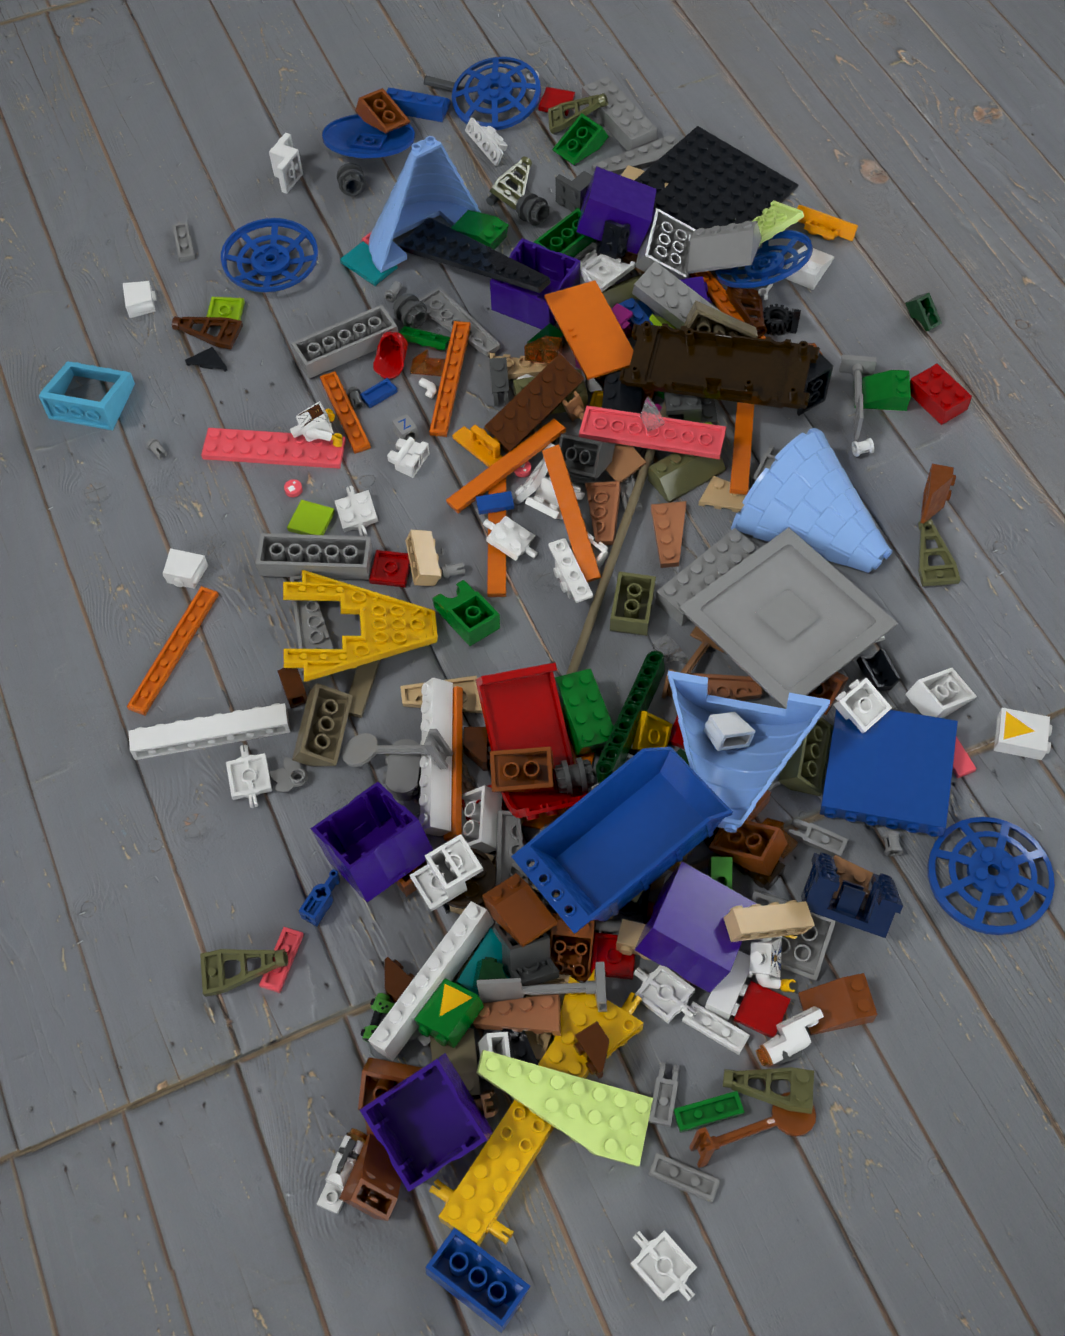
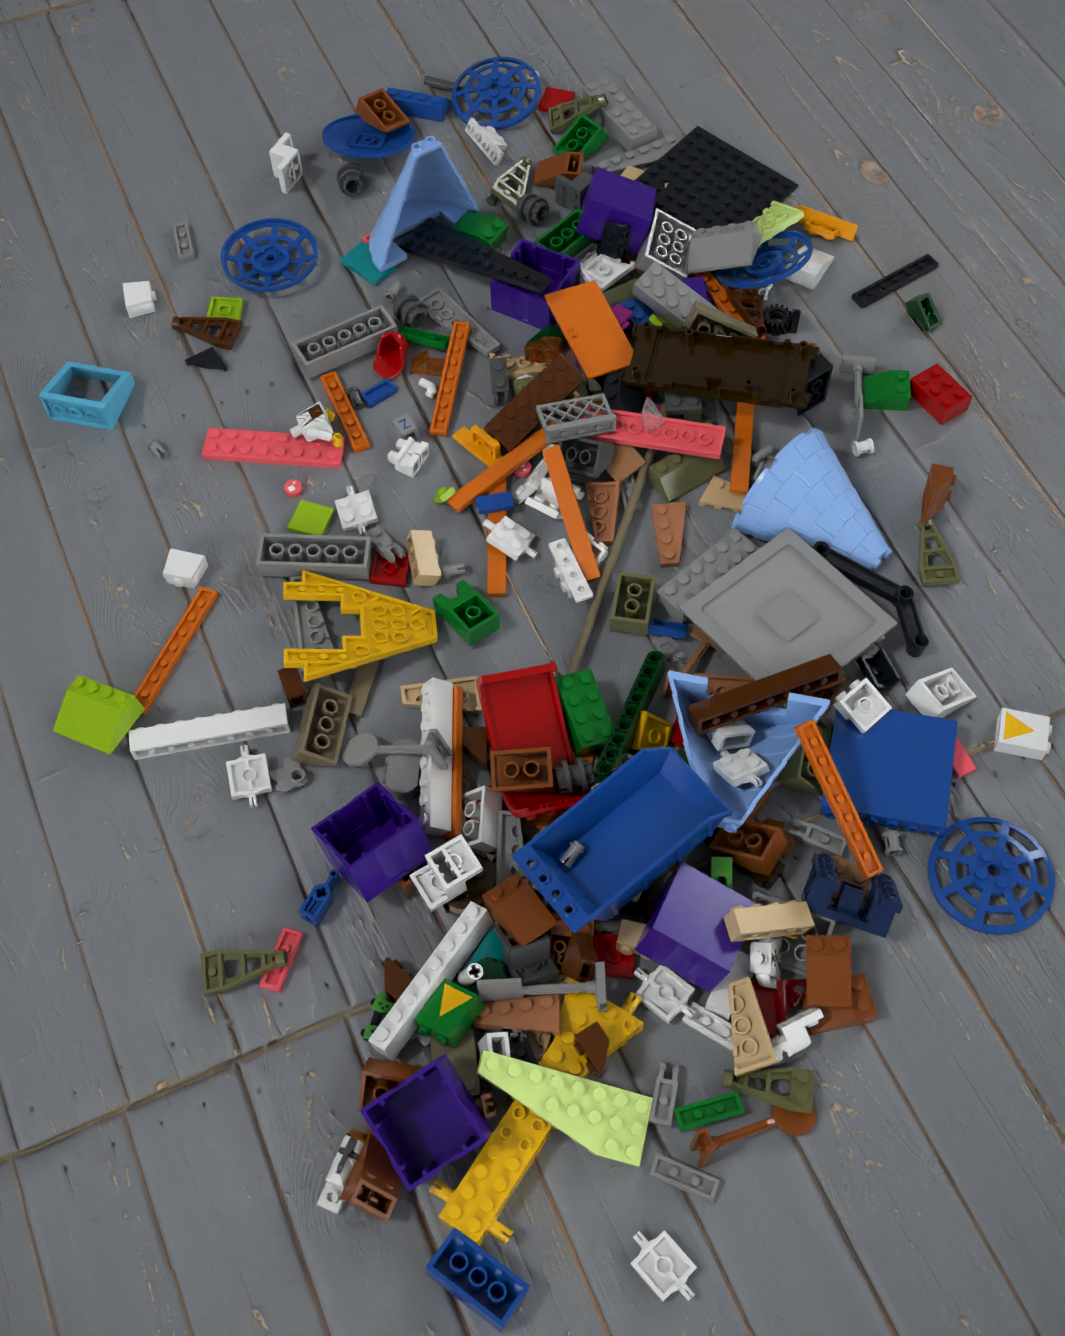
none -> lime slope [53,675,145,755]
none -> light grey hinge [364,526,405,563]
none -> lime plate [433,486,456,504]
none -> white piece [458,963,483,986]
none -> dark orange slope [533,151,584,187]
none -> light grey fence [536,393,616,444]
none -> light grey pin [560,840,585,868]
none -> reddish brown slope [560,932,597,982]
none -> blue tile [648,618,688,639]
none -> reddish brown brick [687,654,842,735]
none -> white plate [713,748,770,788]
none -> tan wing [728,976,778,1077]
none -> light grey arm [750,445,773,467]
none -> dark red tile [776,979,807,1021]
none -> orange tile [794,719,884,879]
none -> dark orange slope [806,935,852,1008]
none -> black piece [813,541,929,657]
none -> black tile [851,254,939,308]

